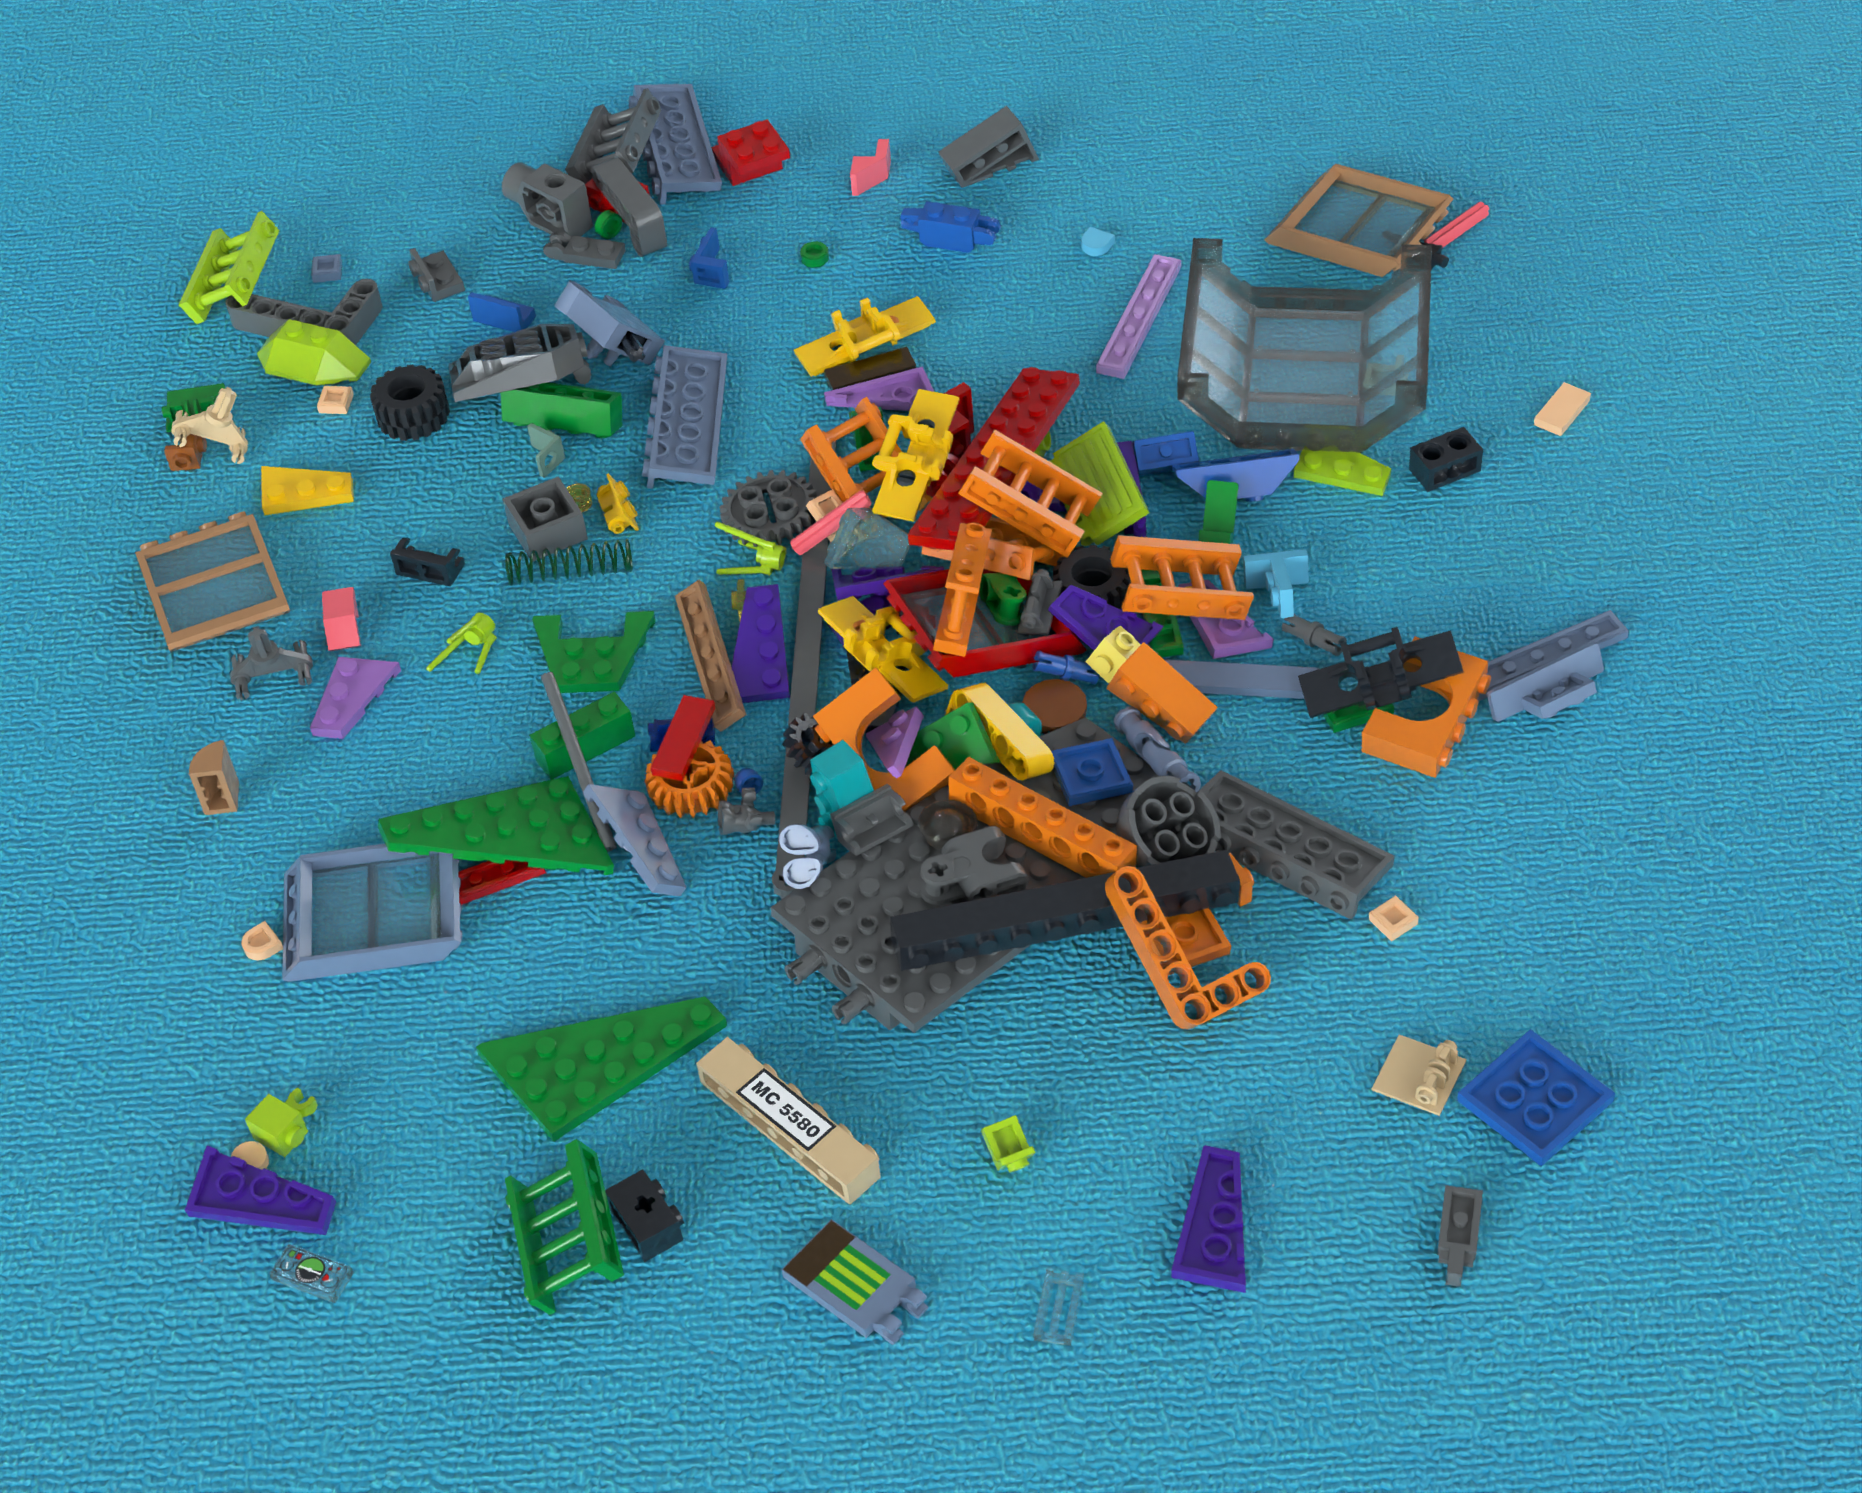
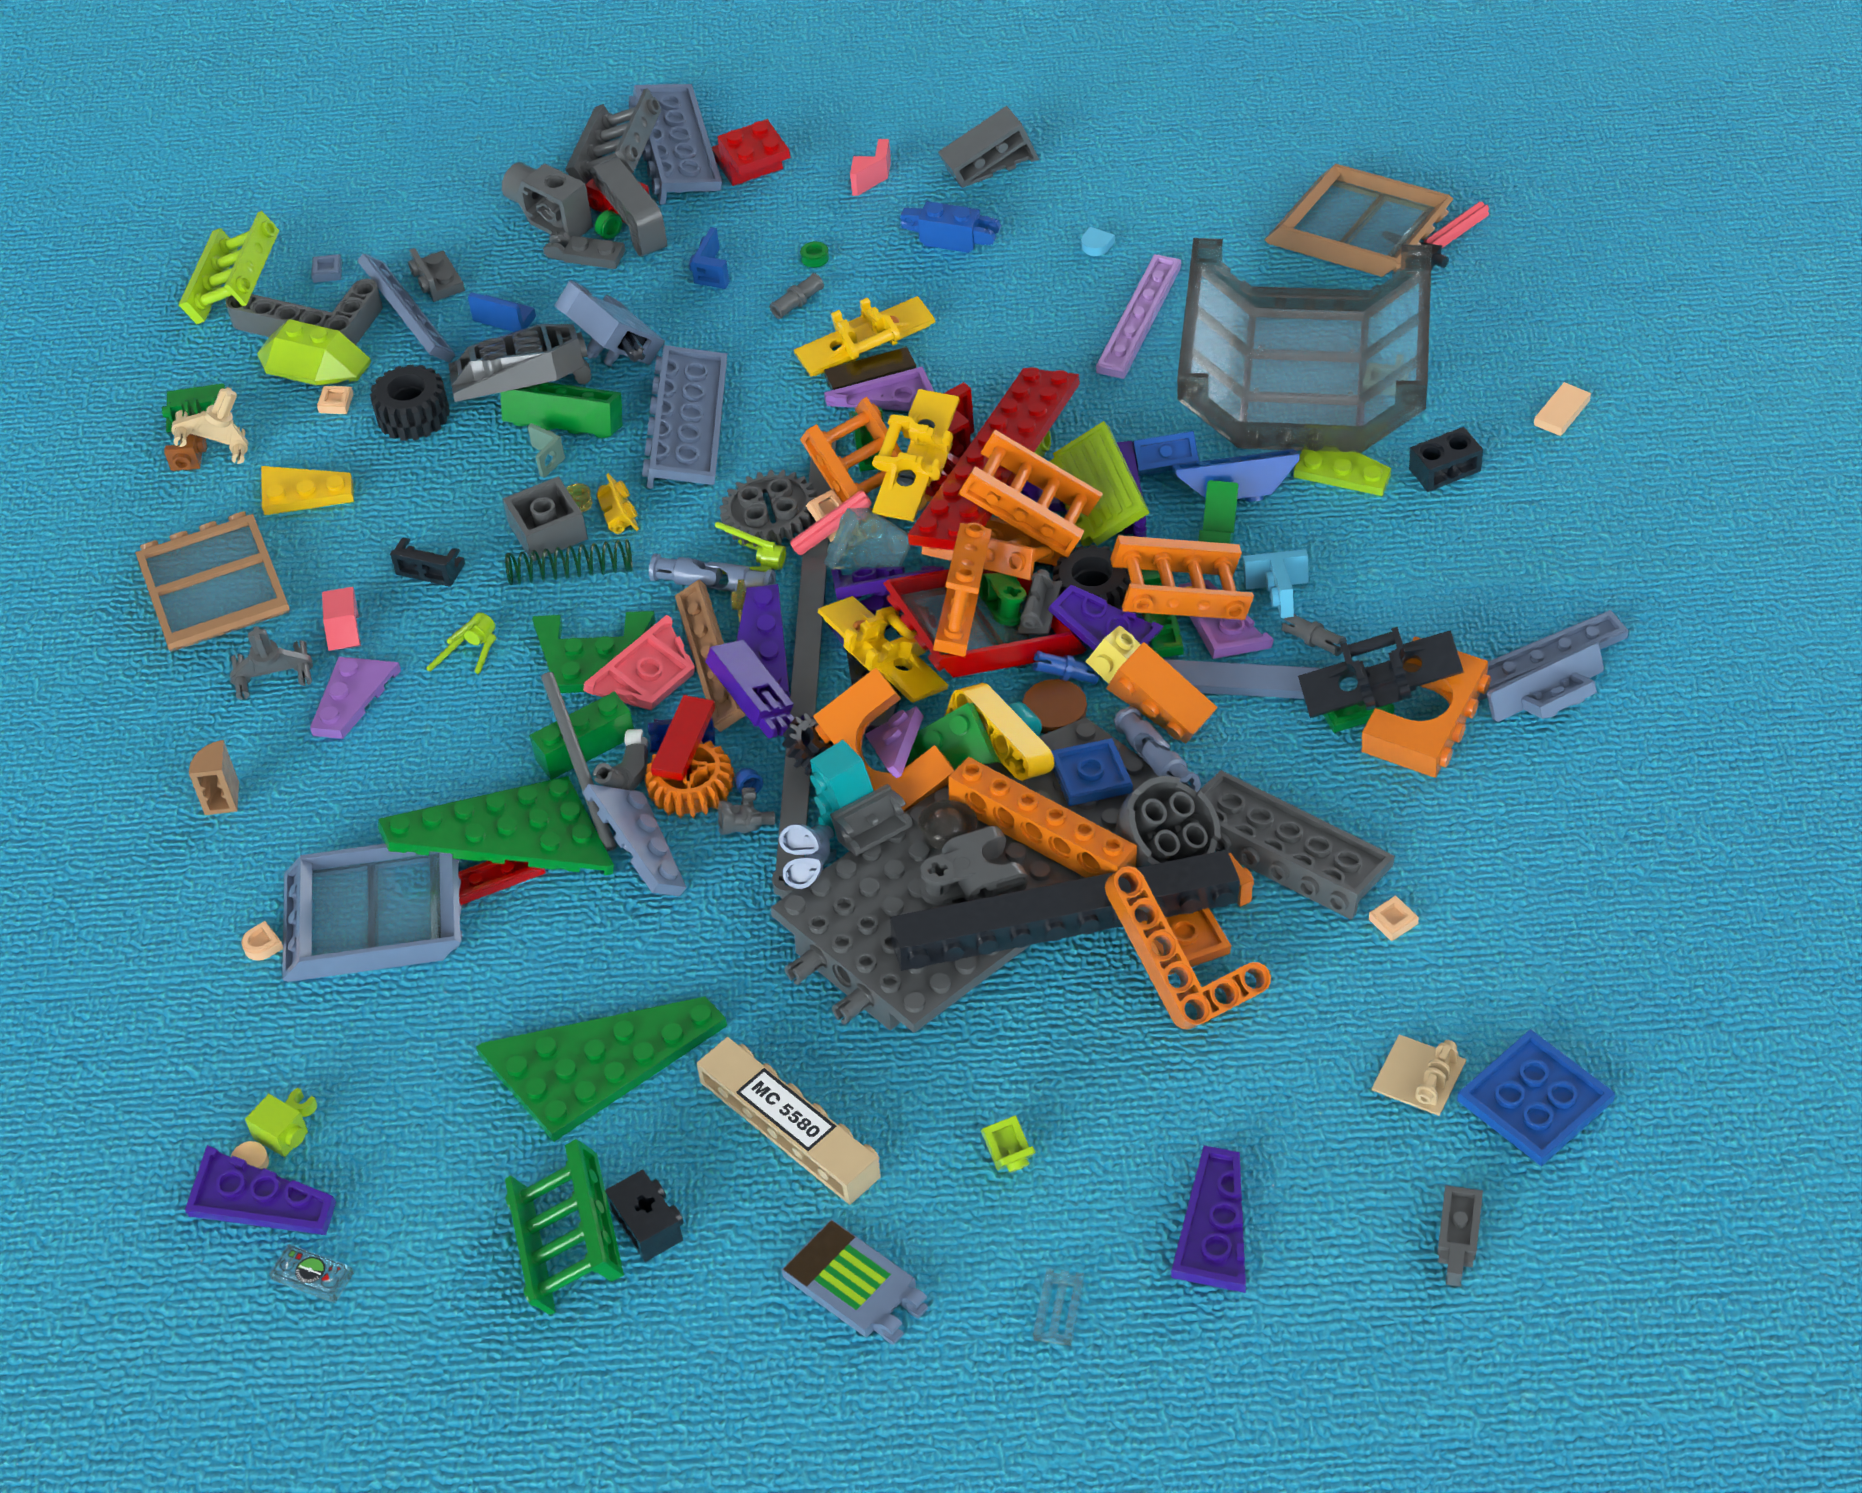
none -> sand blue tile [358,254,455,363]
none -> coral wing [583,615,695,710]
none -> dark grey arm [593,729,648,791]
none -> sand blue piece [649,553,776,594]
none -> dark purple hinge [705,640,794,739]
none -> dark grey pin [769,273,824,319]

